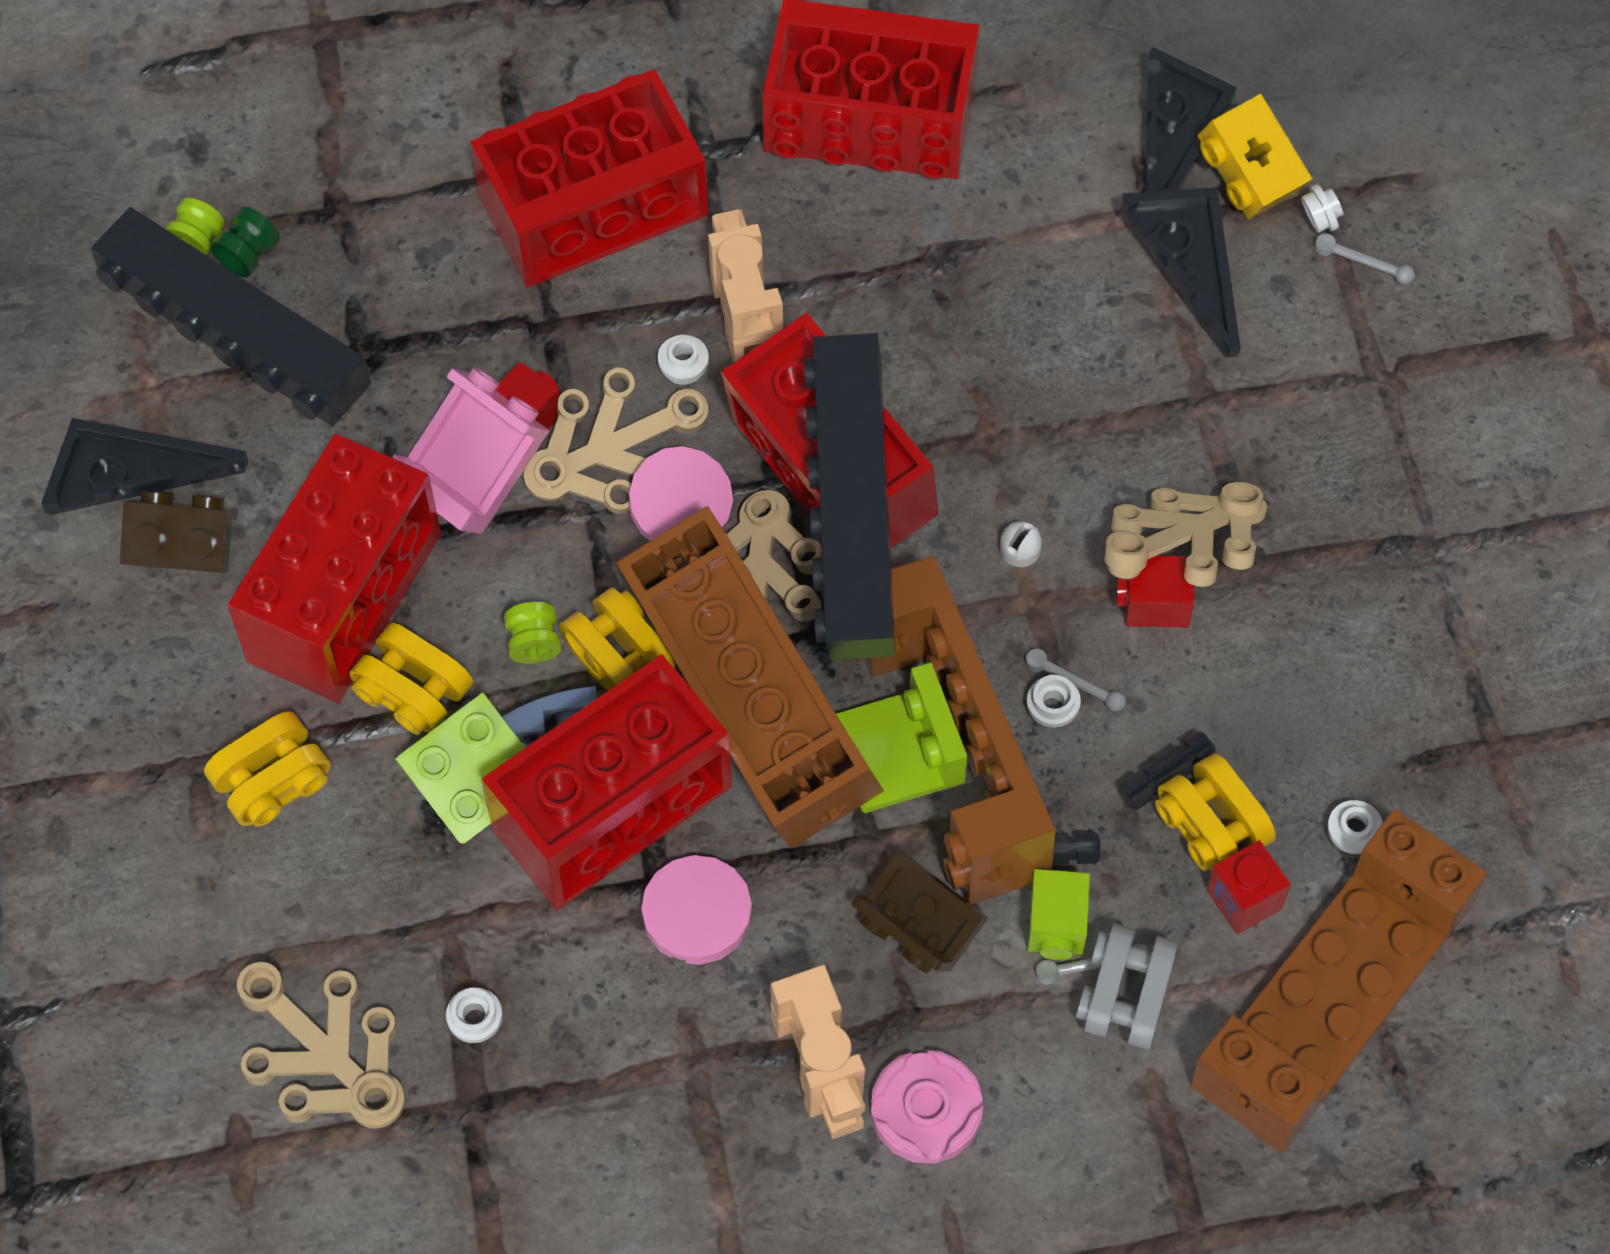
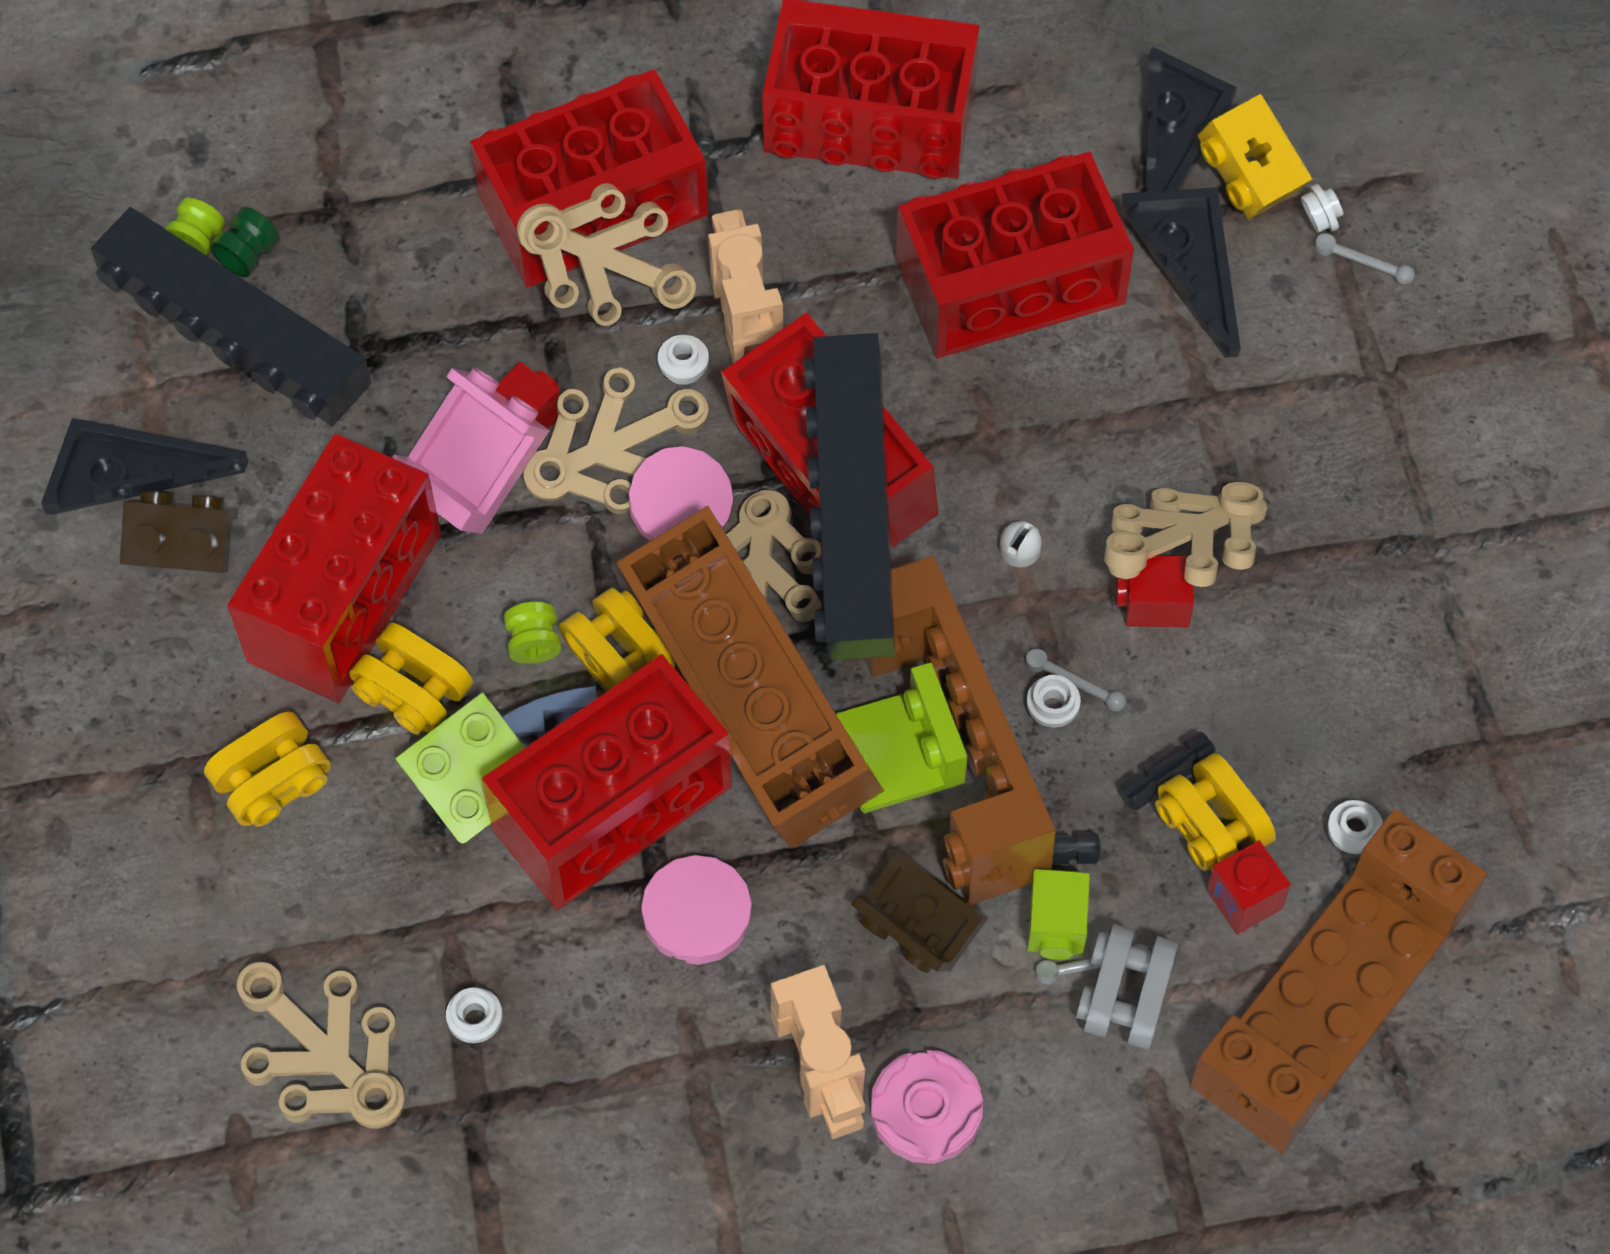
none -> tan plant [517,183,696,326]
none -> red brick [896,151,1134,359]

